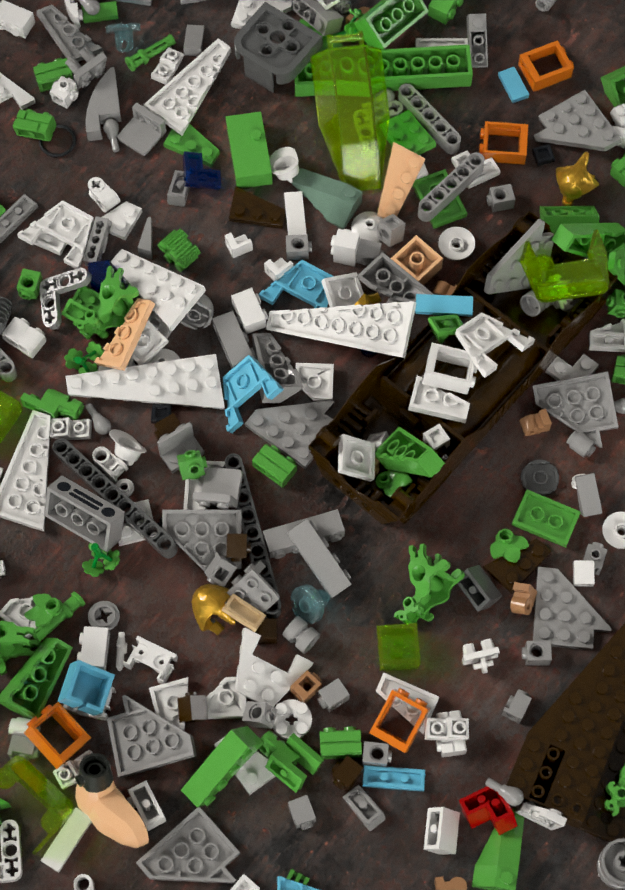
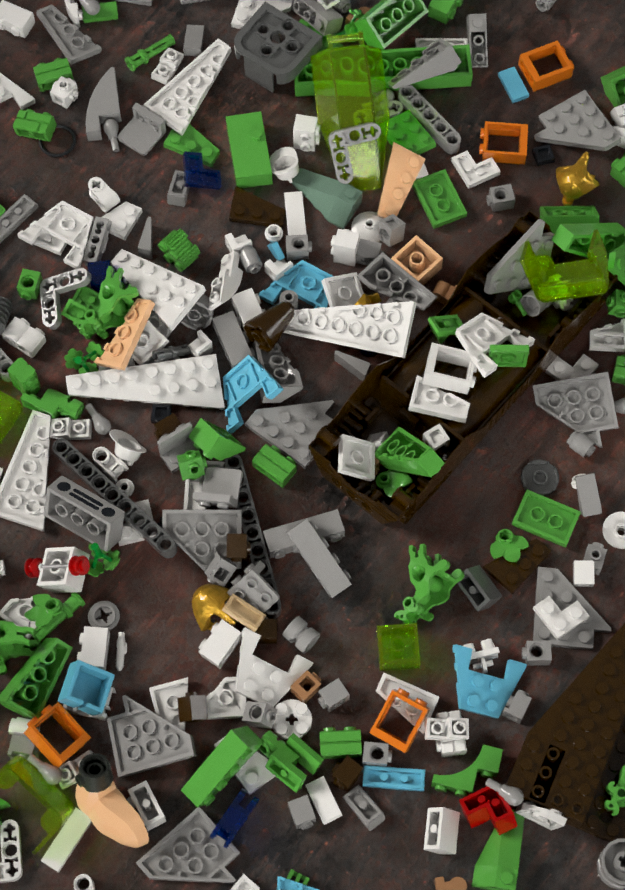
light grey plate [65,46,107,89] -> none
clear light blue tile [106,23,141,52] -> none
white piece [122,636,178,684] -> none
clear light blue tile [291,584,330,624] -> none
white plate [296,363,334,401] -> none
medium azure tile [415,294,473,317] -> none
light grey beam [418,153,485,222] -> none
white dish [438,227,475,260] -> none
medium nougat leg [510,582,537,615] -> none
medium nougat leg [519,408,552,436] -> none
none -> bright green brick [8,358,40,395]
none -> white brick [24,547,90,593]
none -> light grey piece [27,754,63,785]
none -> dark grey pin [152,344,190,363]
none -> white panel [188,330,213,357]
none -> bright green slope [188,418,246,461]
none -> white brick [199,619,242,669]
none -> white slope [208,250,243,311]
none -> clear blue piece [210,788,260,849]
none -> light grey brick [239,245,263,274]
none -> dark brown cone [243,301,295,352]
none -> white plate [265,224,283,242]
none -> medium azure tile [267,241,285,261]
none -> light grey brick [279,290,298,310]
none -> white brick [293,114,321,152]
none -> white slope [305,776,343,825]
none -> light grey beam [328,122,381,184]
none -> light grey slope [334,351,371,381]
none -> light grey wedge [387,38,462,89]
none -> bright green arch [431,745,503,797]
none -> medium azure wing [452,644,527,719]
none -> bright green plate [488,345,529,367]
none -> bright green hand [508,289,527,316]
none -> white plate [533,596,589,640]

